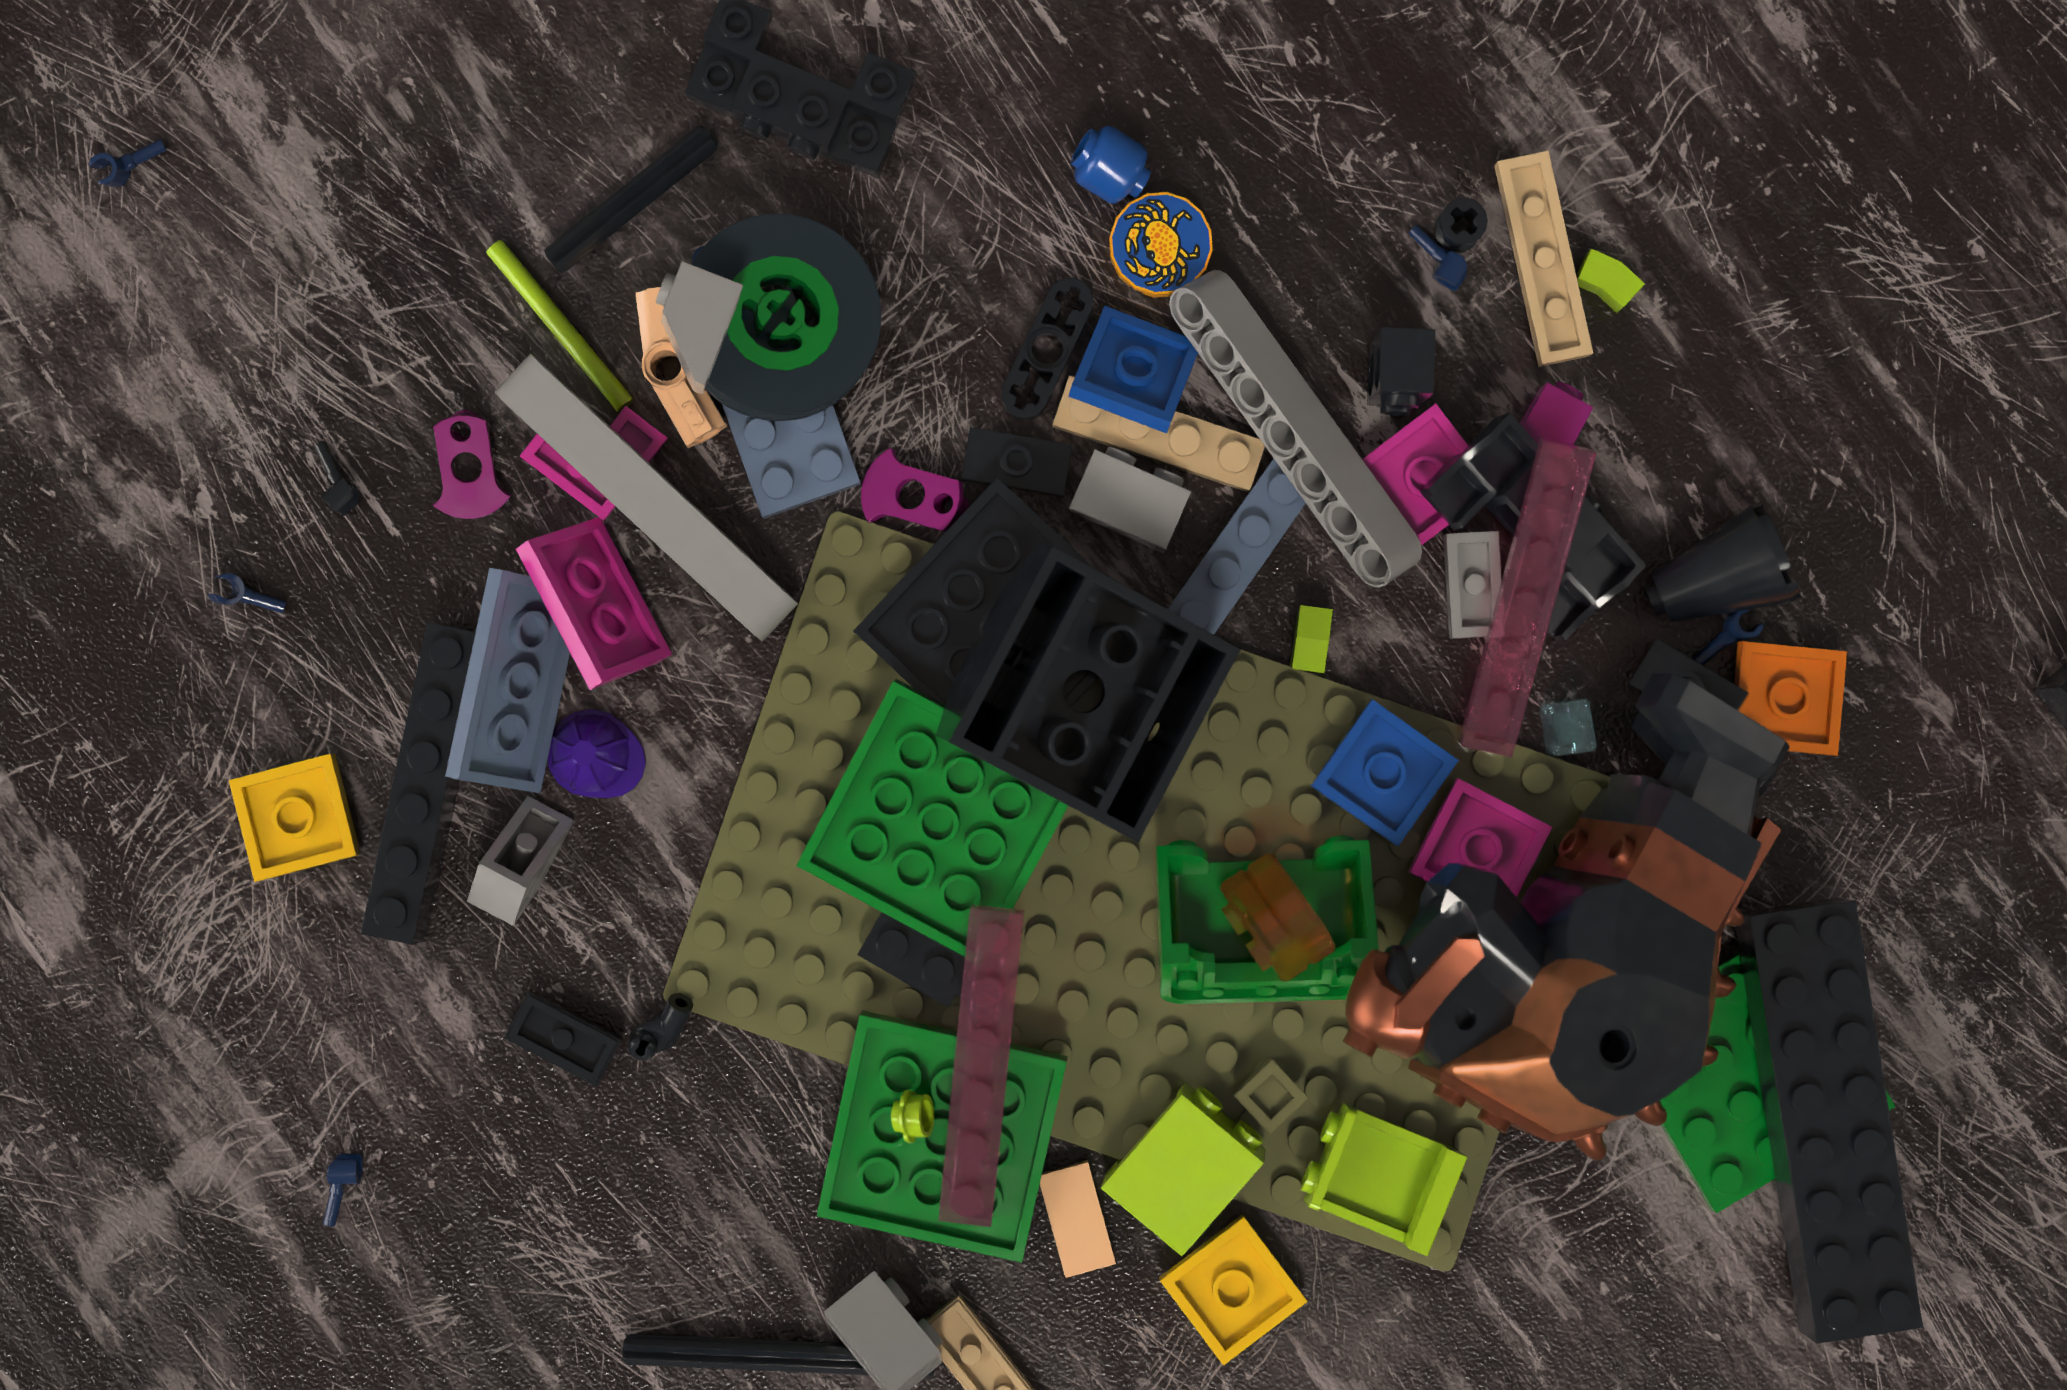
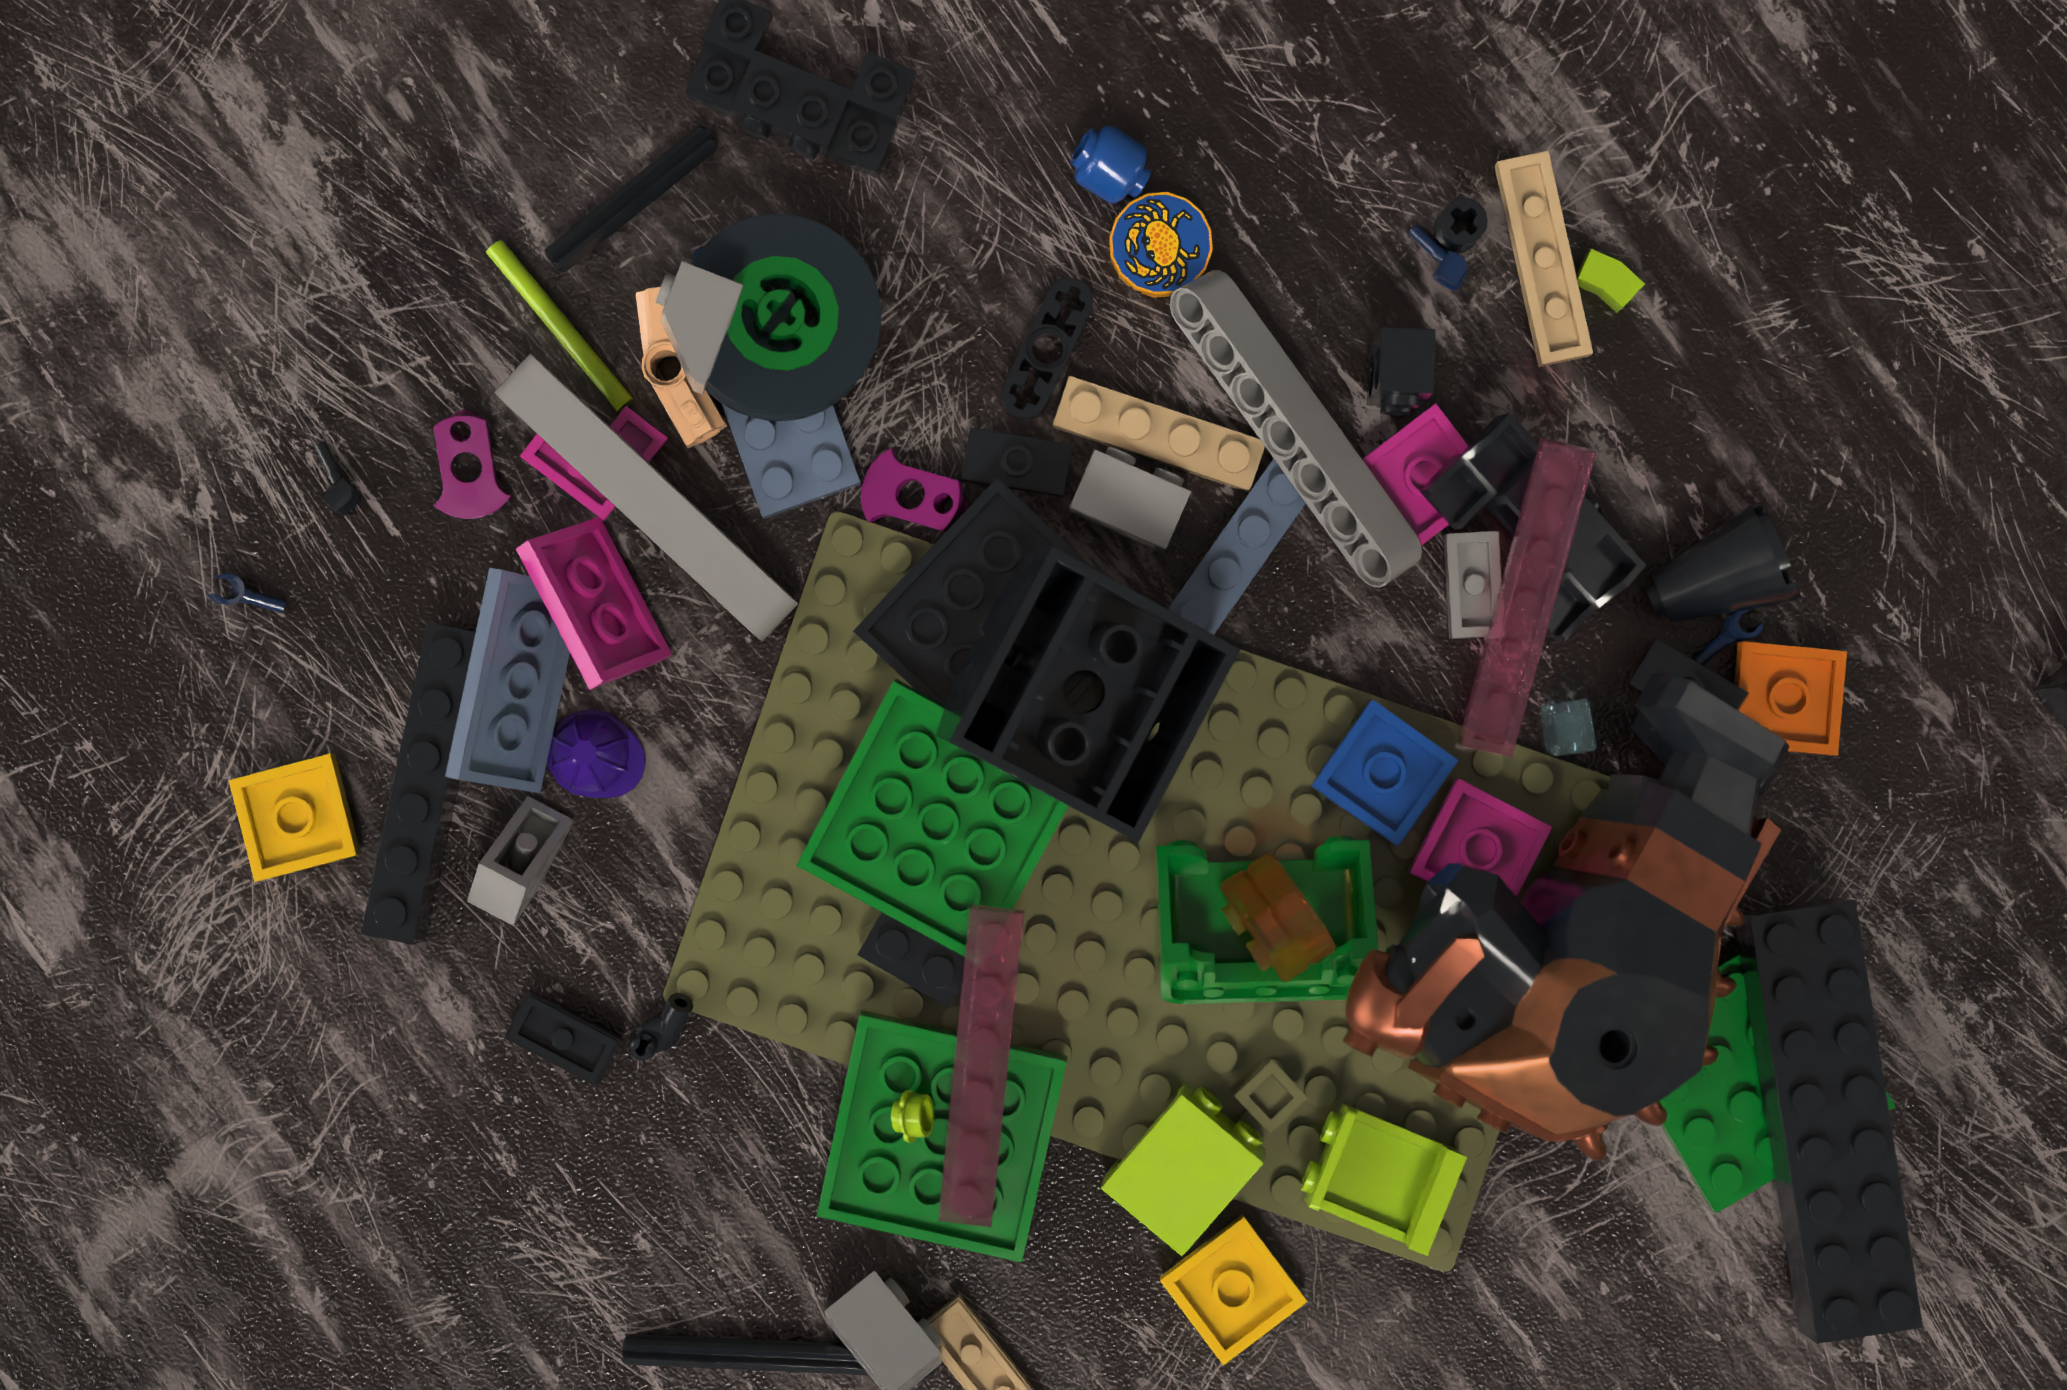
dark blue hand [89,139,167,188] -> none
dark blue hand [323,1154,363,1227] -> none
light nougat tile [1040,1160,1116,1278] -> none
blue plate [1068,306,1198,434] -> none
lime piece [1290,605,1333,673] -> none
magenta brick [1520,382,1593,463] -> none

